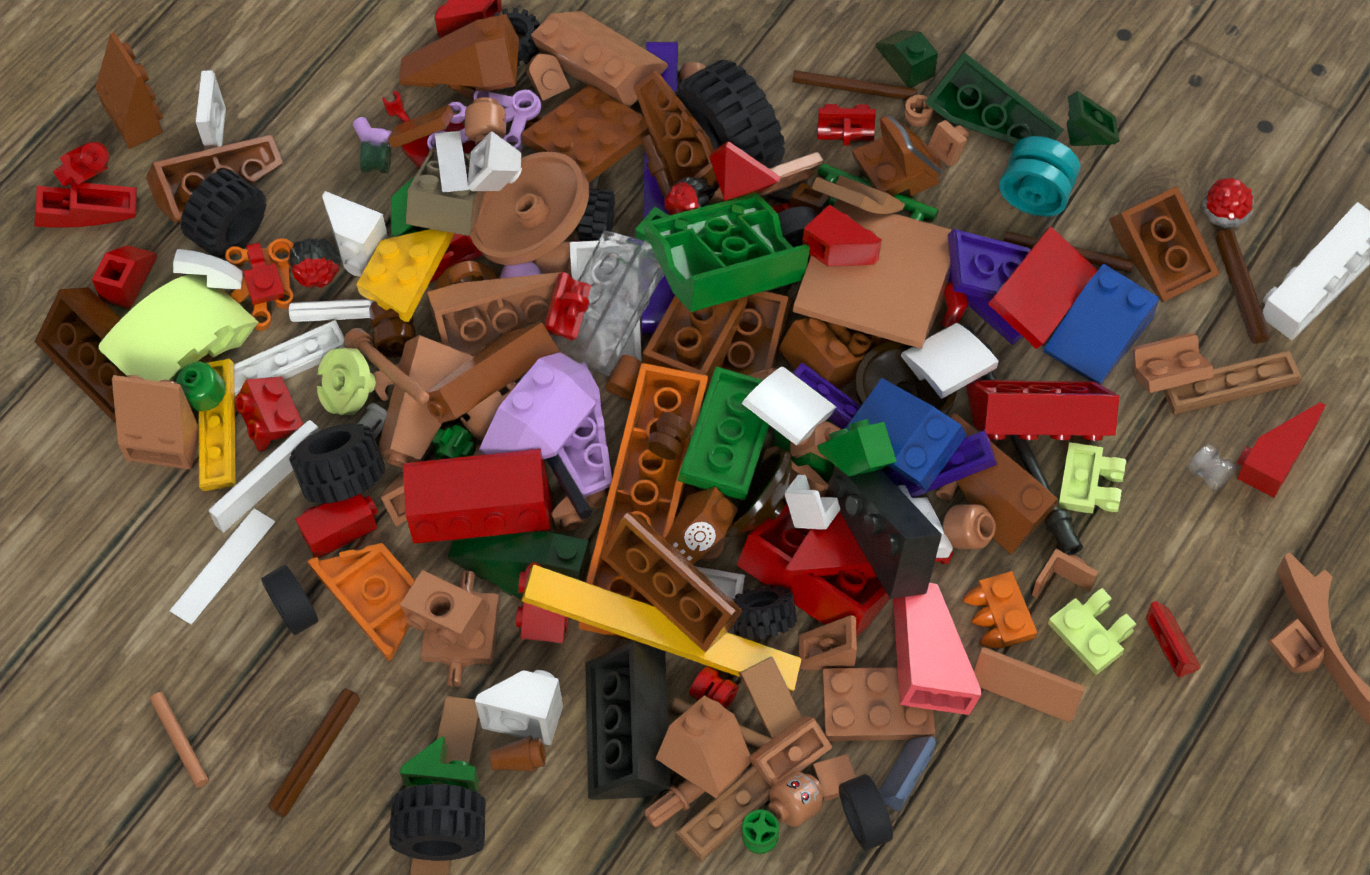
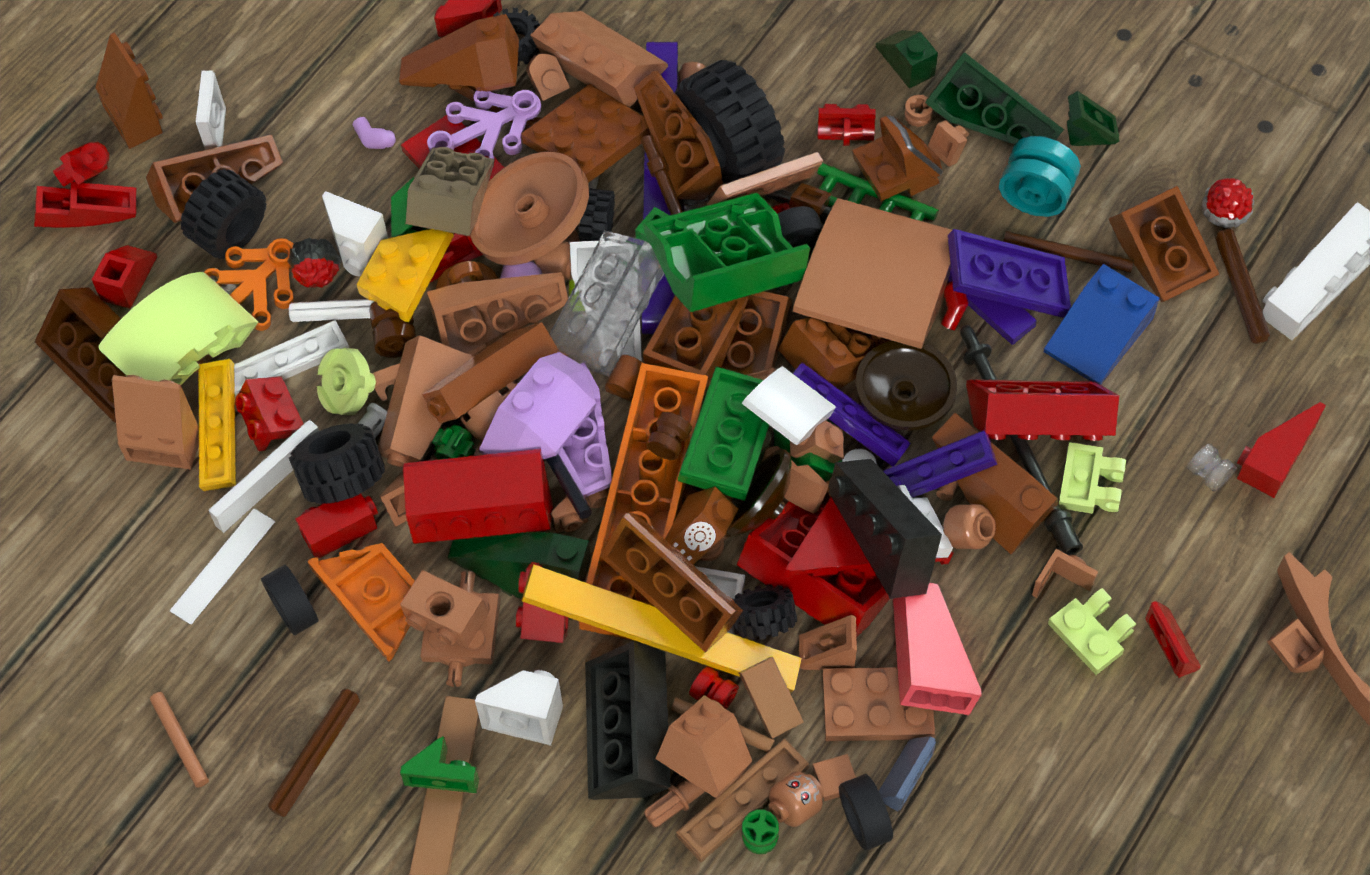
white slope [173,249,244,289] -> none
green head [175,362,226,412] -> none
red plate [243,243,284,306] -> none
nougat piece [343,328,429,404] -> none
clear green wheel [360,141,391,174] -> none
red hand [382,91,411,123] -> none
dark orange tile [387,105,454,148] -> none
black tyre [389,784,486,861] -> none
white sticker [435,131,469,192] -> none
nougat head [465,97,506,145] -> none
white slope [468,131,522,191] -> none
dark orange cone [490,735,546,772] -> none
red hips [544,272,592,341] -> none
red piece [664,177,712,215] -> none
red slope [709,141,780,201] -> none
nougat slope [748,716,833,787] -> none
white panel [785,475,840,529] -> none
reddish brown bar [793,70,917,100] -> none
red slope [802,205,882,267] -> none
medium nougat slope [811,175,905,214] -> none
green slope [817,419,897,477] -> none
blue slope [845,378,967,491] -> none
white slope [901,323,999,399] -> none
orange plate [963,571,1037,649] -> none
nougat slope [974,647,1085,722] -> none
red tile [988,226,1098,349] -> none
nougat bracket [1132,333,1214,393] -> none
medium nougat tile [1163,350,1302,415] -> none

